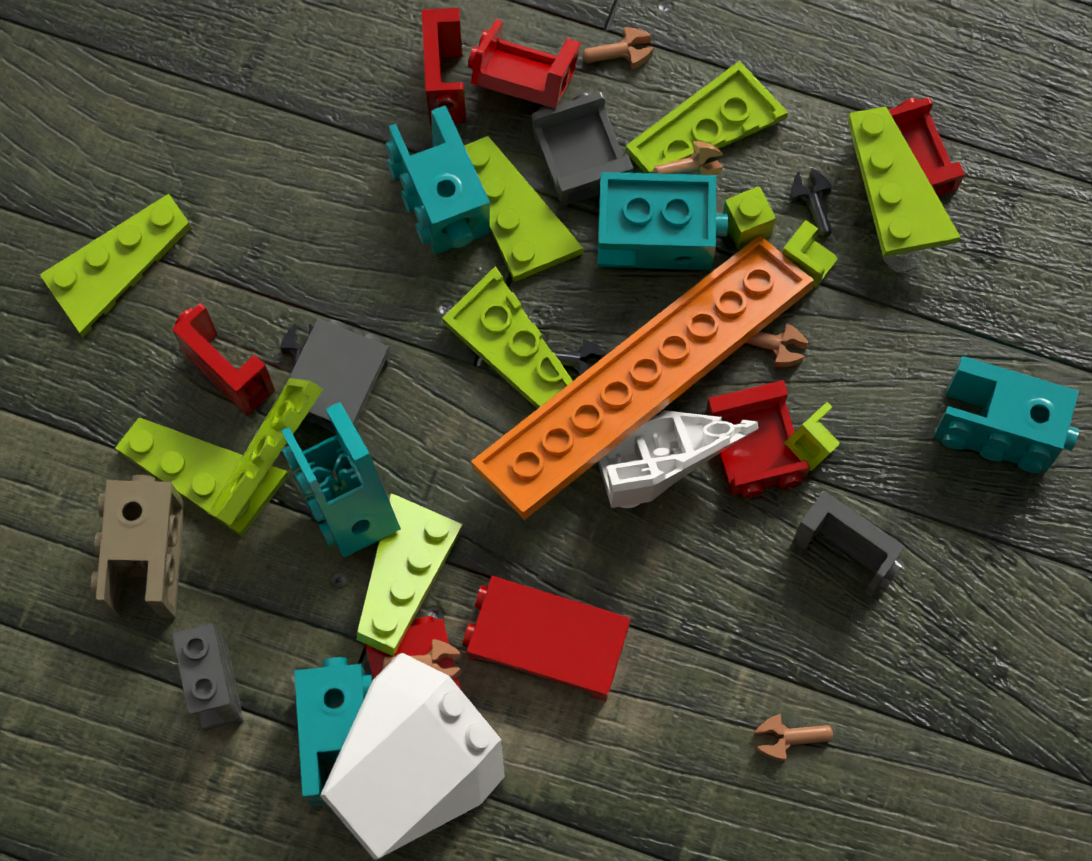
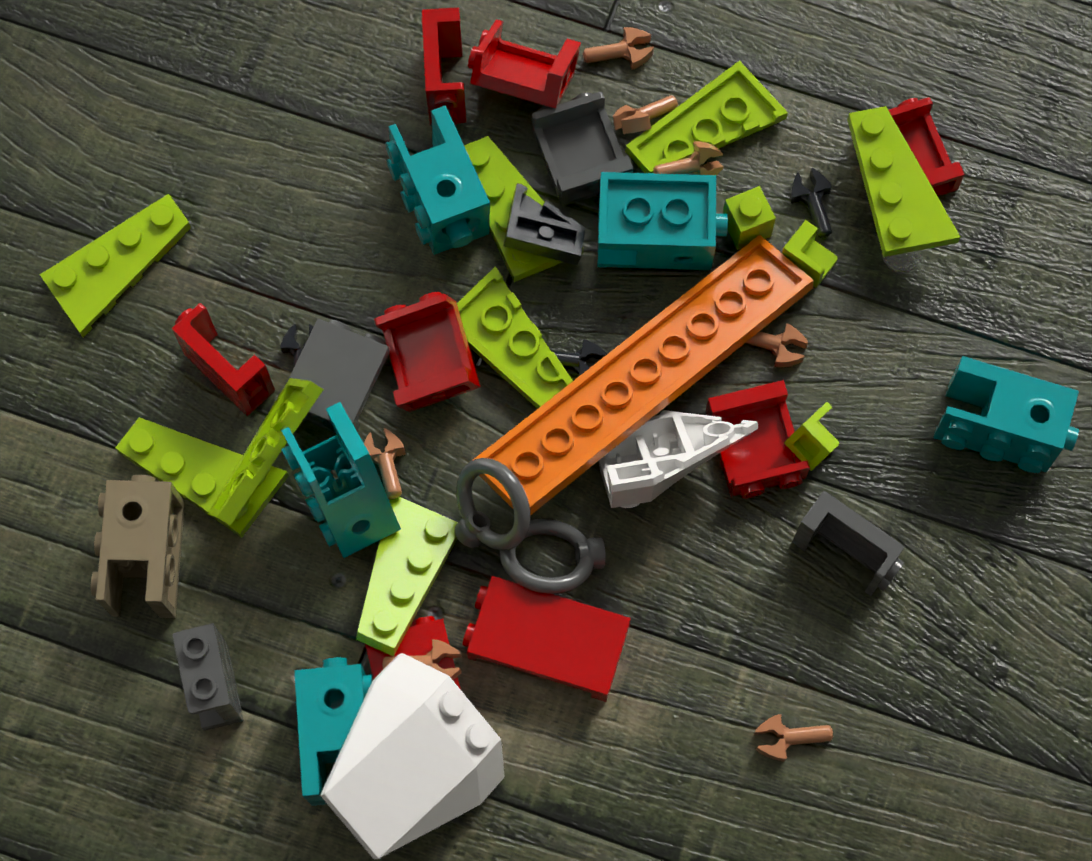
none -> nougat bar [364,428,406,499]
none -> red panel [374,292,480,412]
none -> dark grey piece [455,458,531,550]
none -> dark grey piece [500,519,605,594]
none -> black wing [503,183,586,265]
none -> nougat bar [613,95,678,134]

